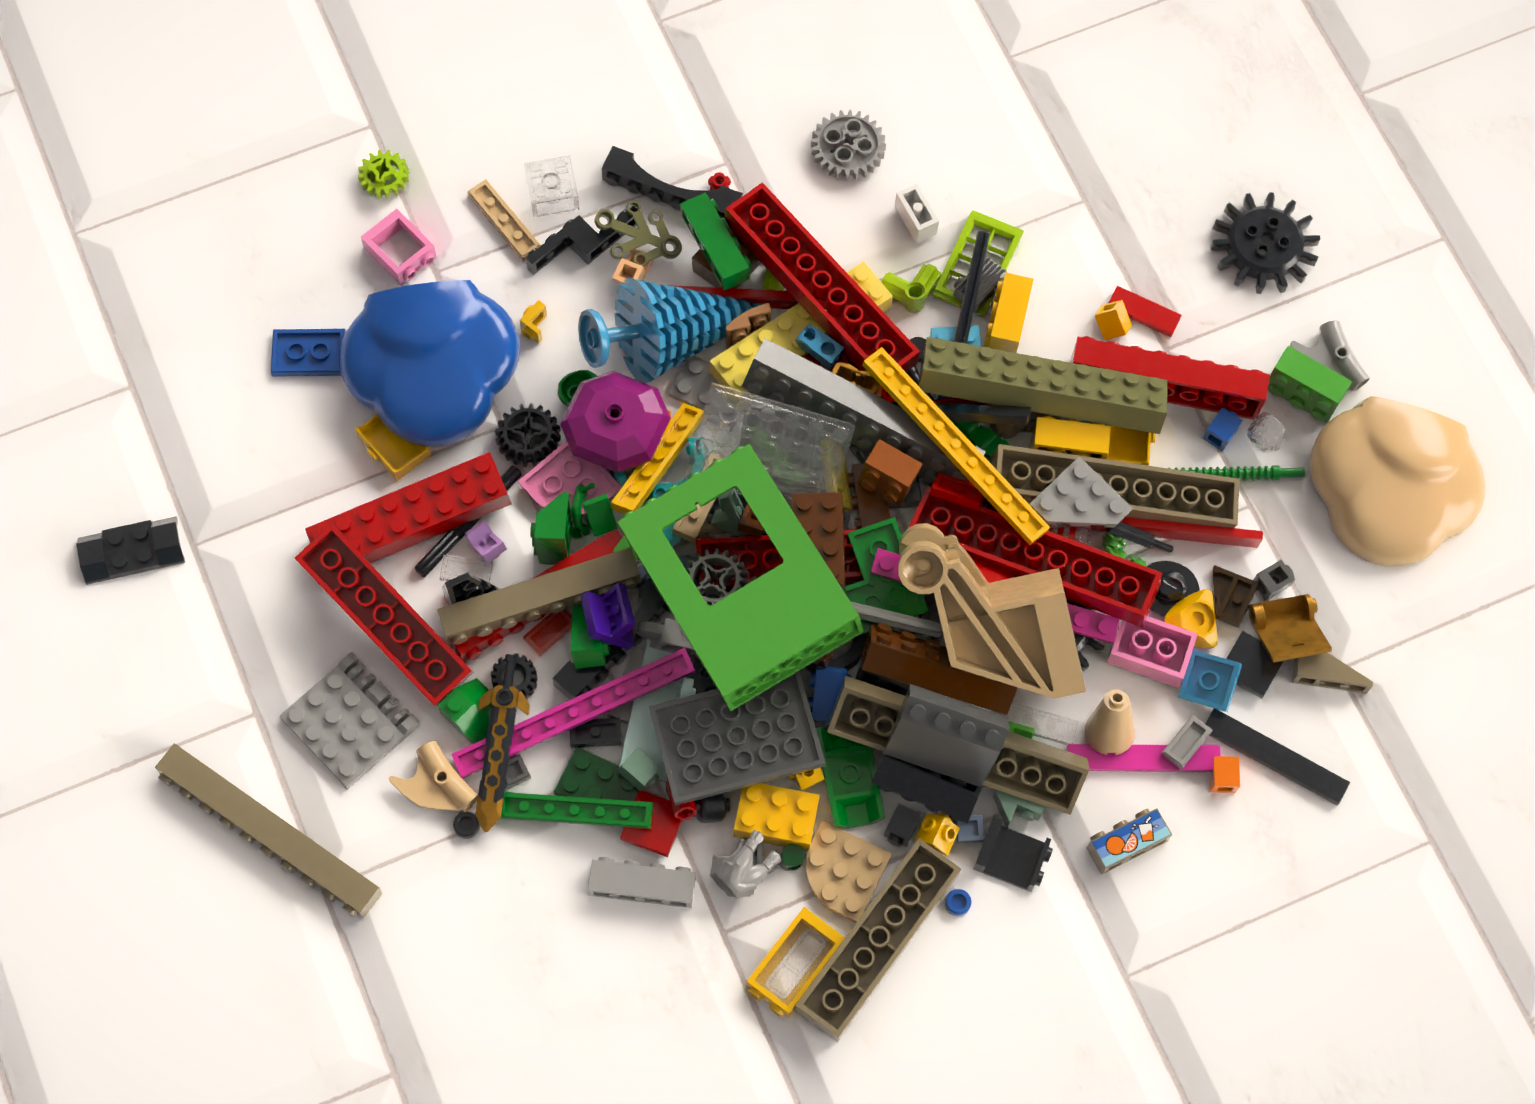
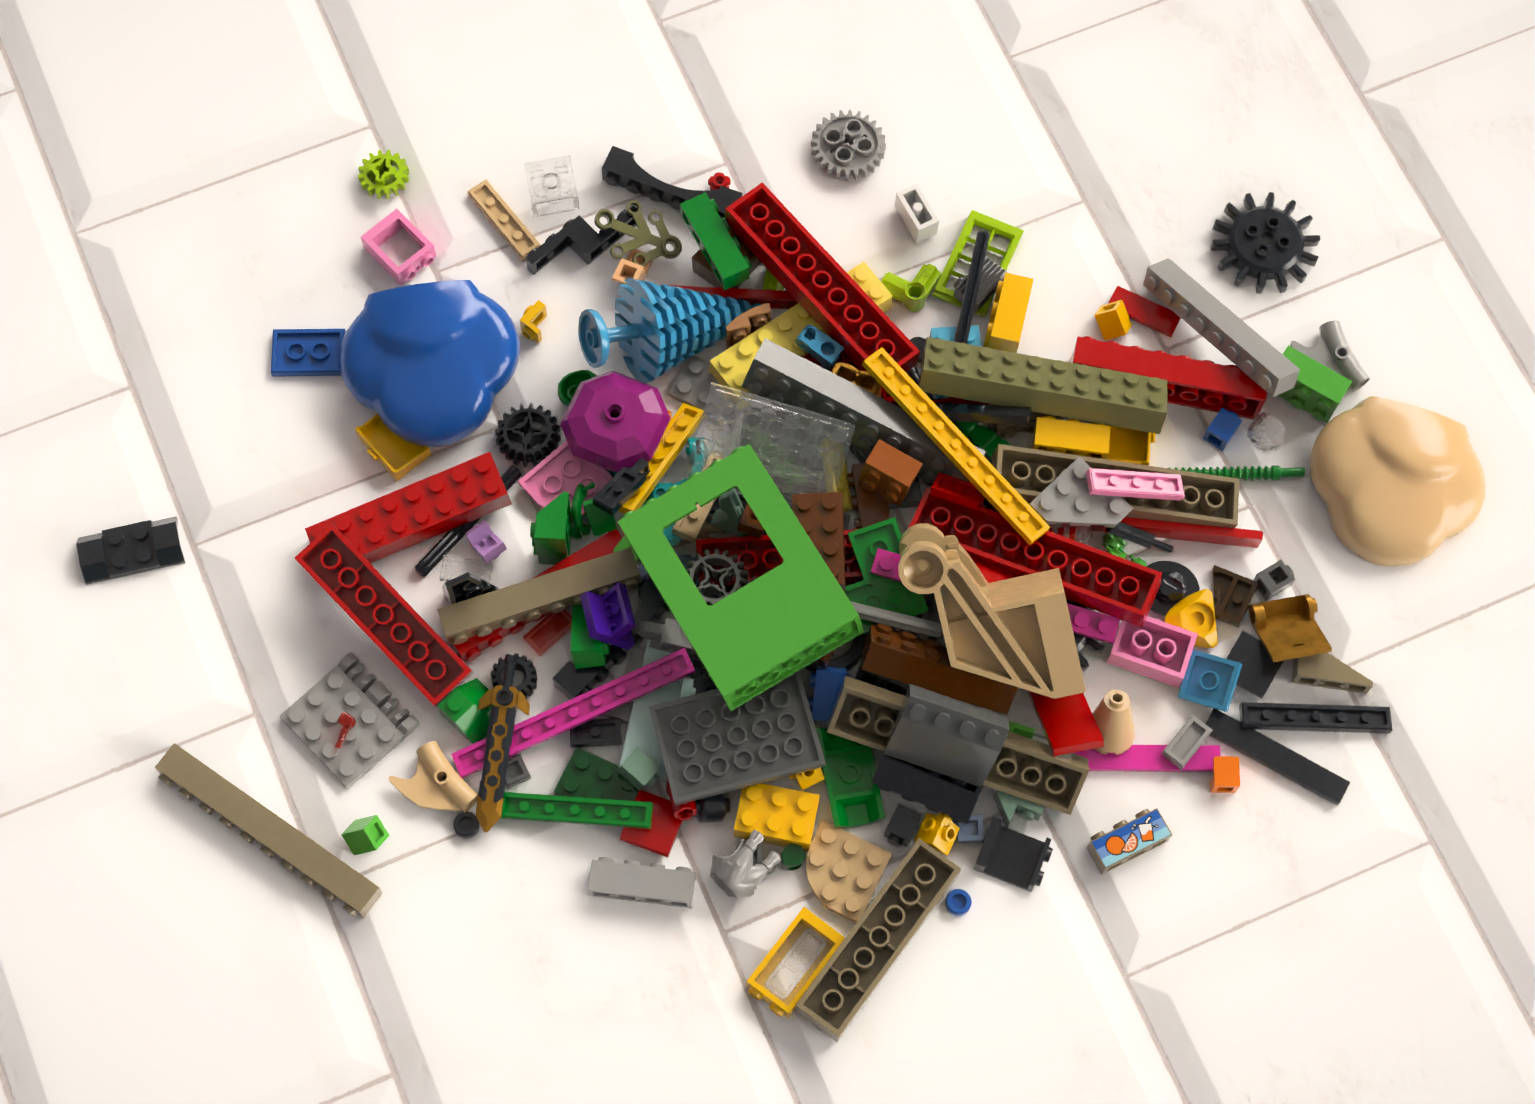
none -> clear red hand [335,711,356,749]
none -> bright green panel [341,815,390,855]
none -> black hinge [592,458,650,516]
none -> red tile [1027,690,1104,756]
none -> bright pink tile [1086,468,1185,501]
none -> light grey brick [1143,258,1300,397]
none -> black tile [1239,702,1393,734]

